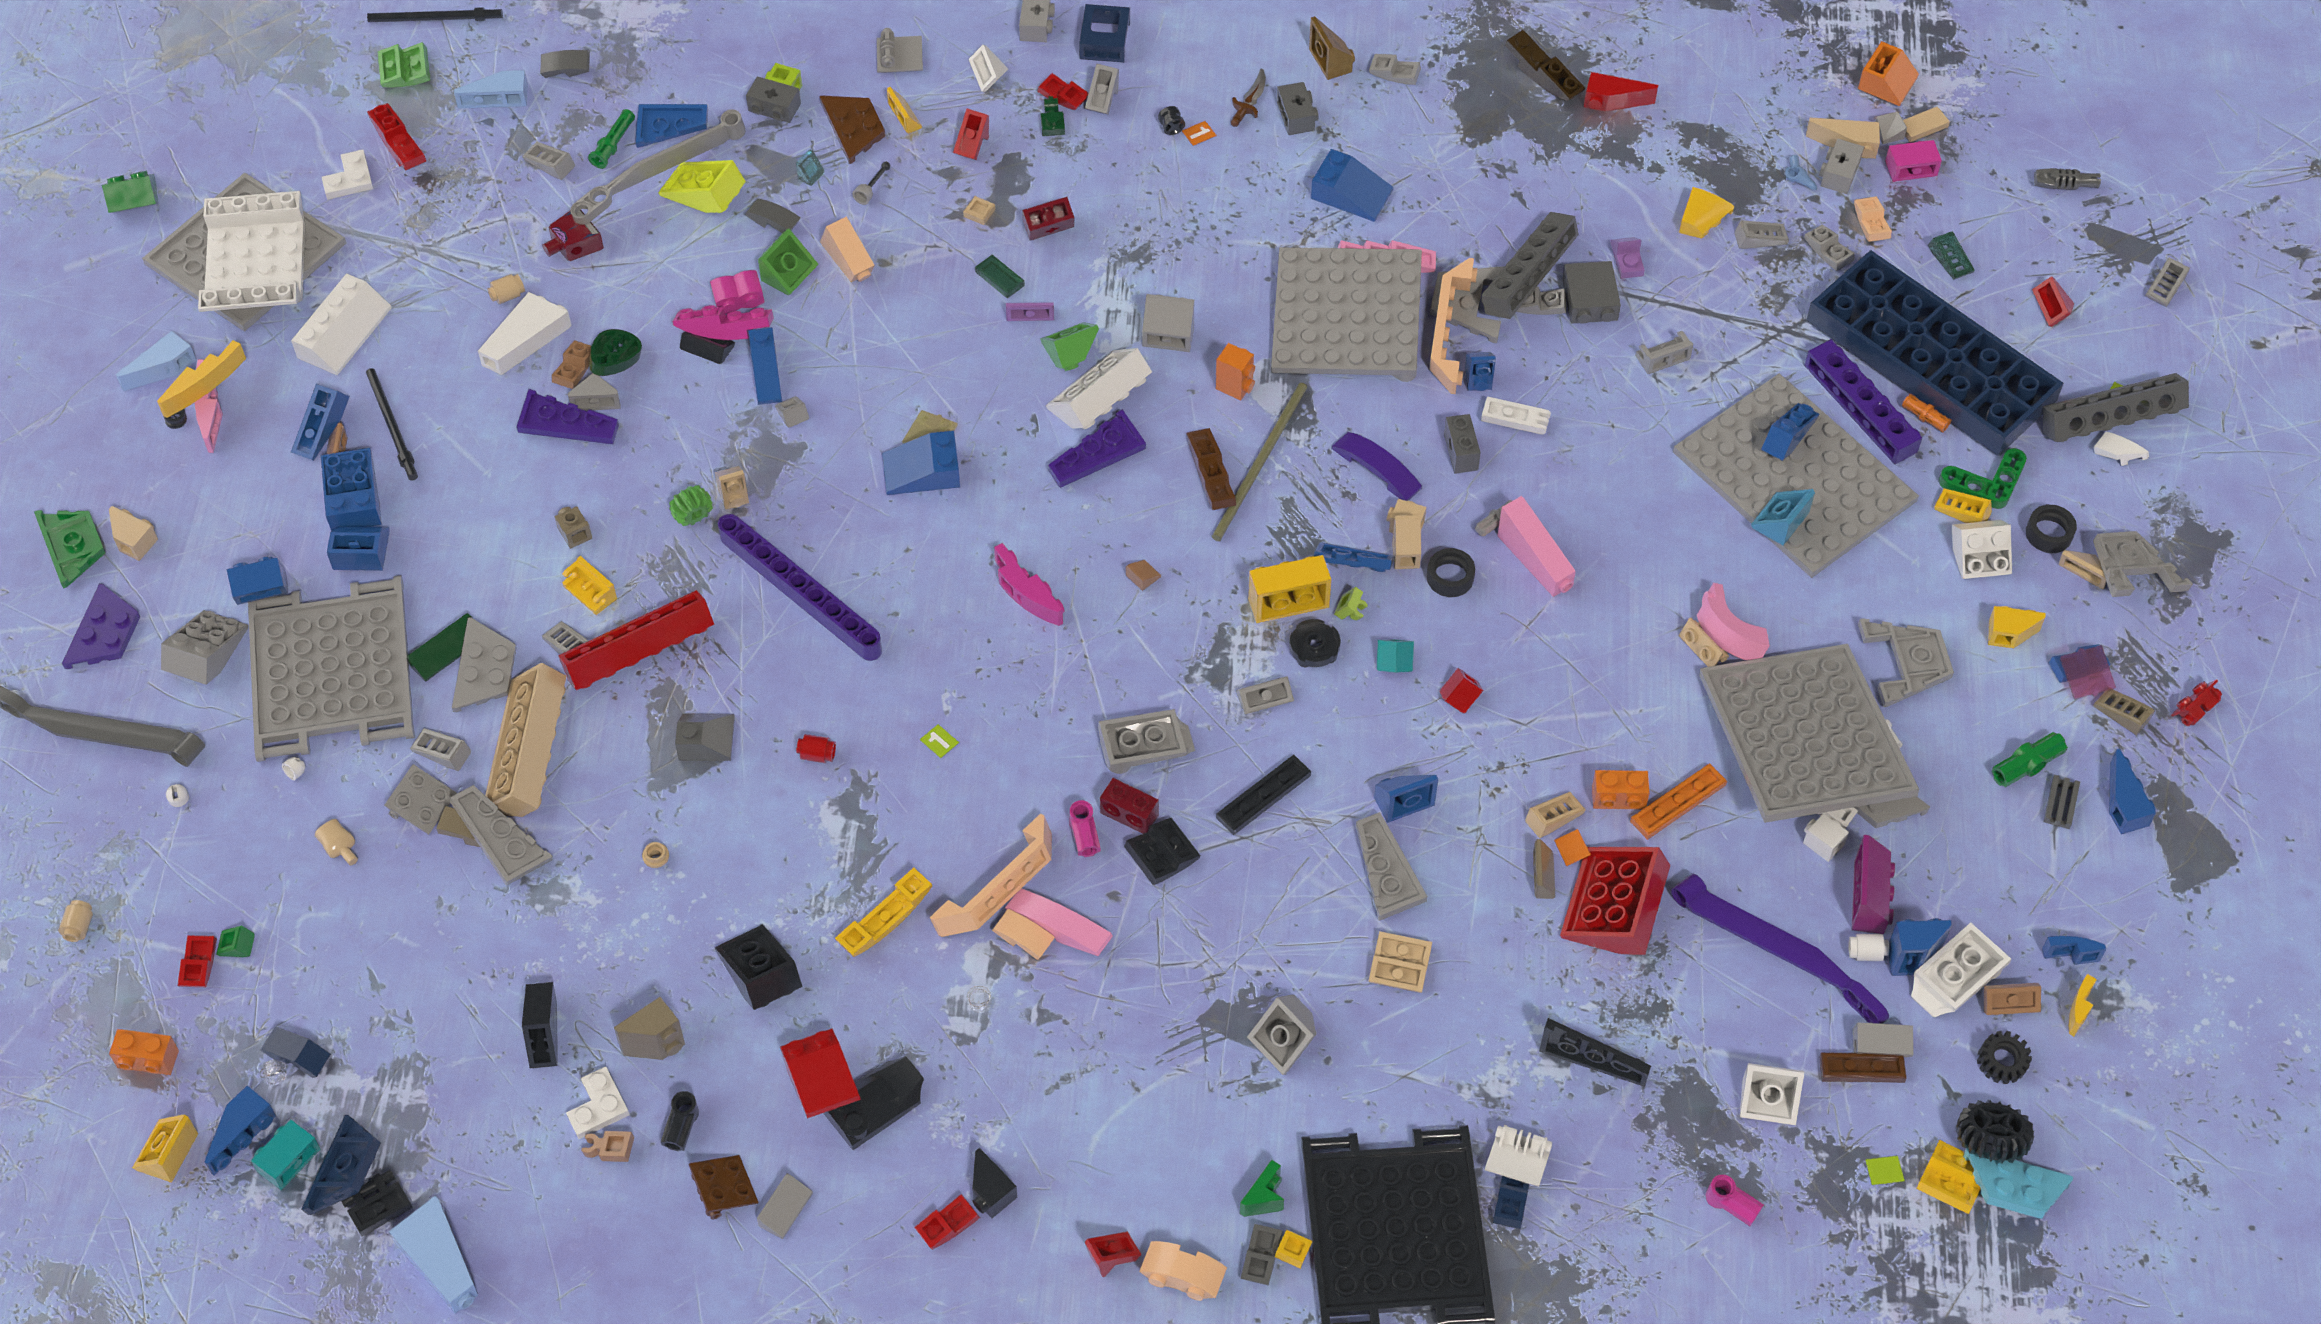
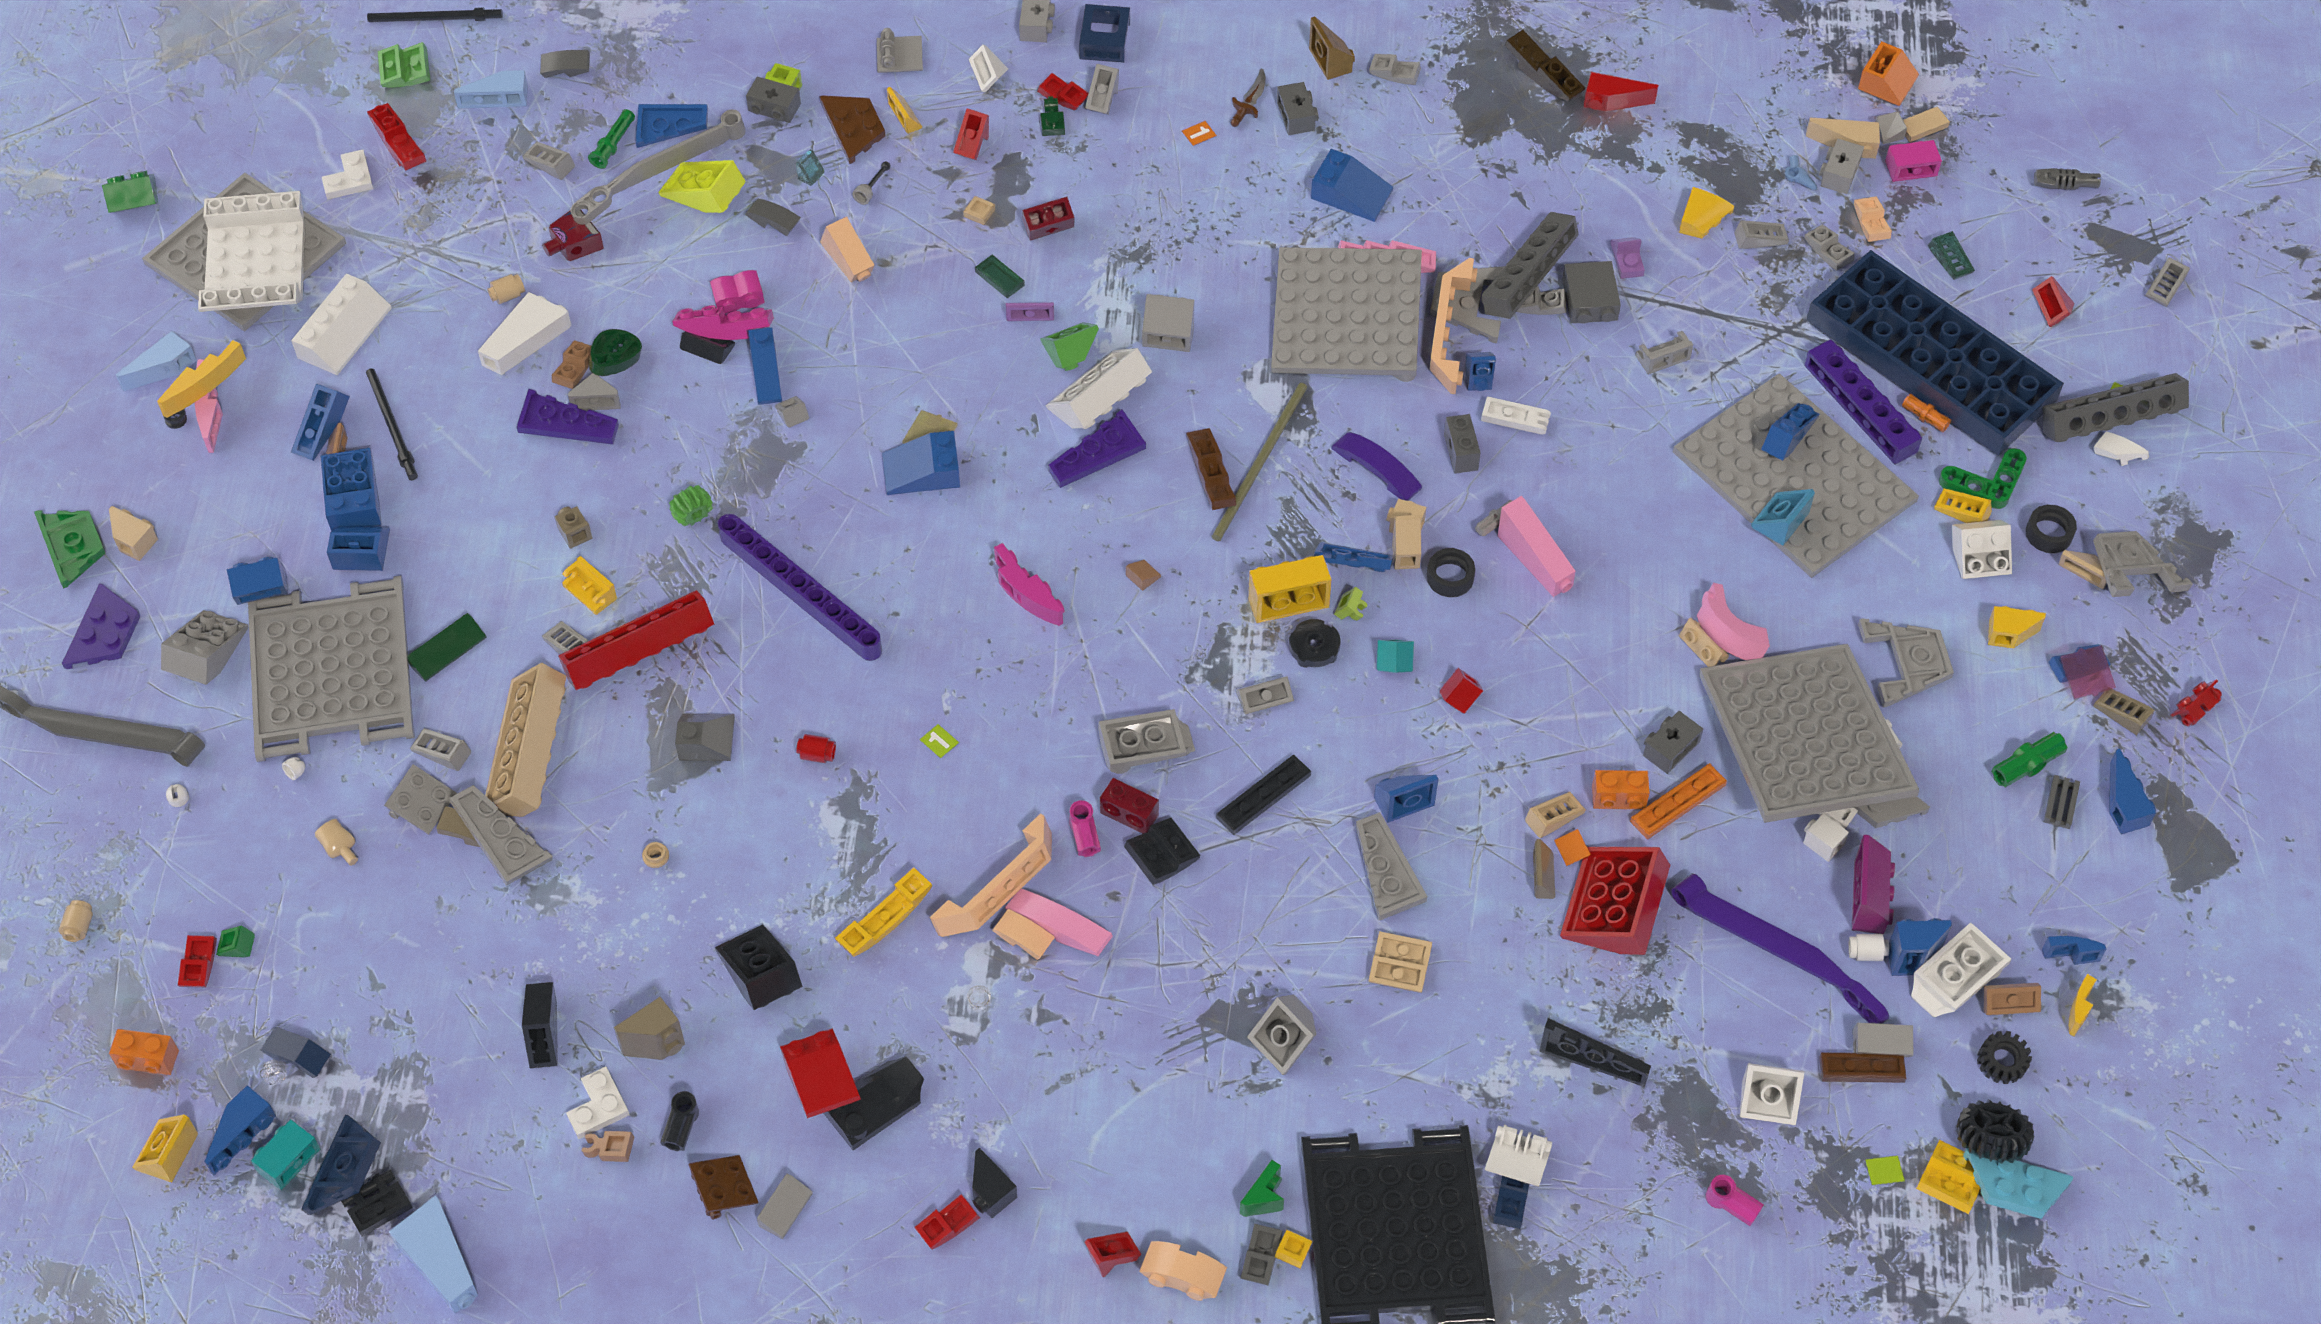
light grey wing [452,618,517,712] -> none
tan slope [715,466,749,510] -> none
bright green slope [758,228,818,295] -> none
black wheel [1158,106,1185,135] -> none
orange brick [1216,343,1256,401] -> none
none -> dark grey brick [1643,711,1703,774]

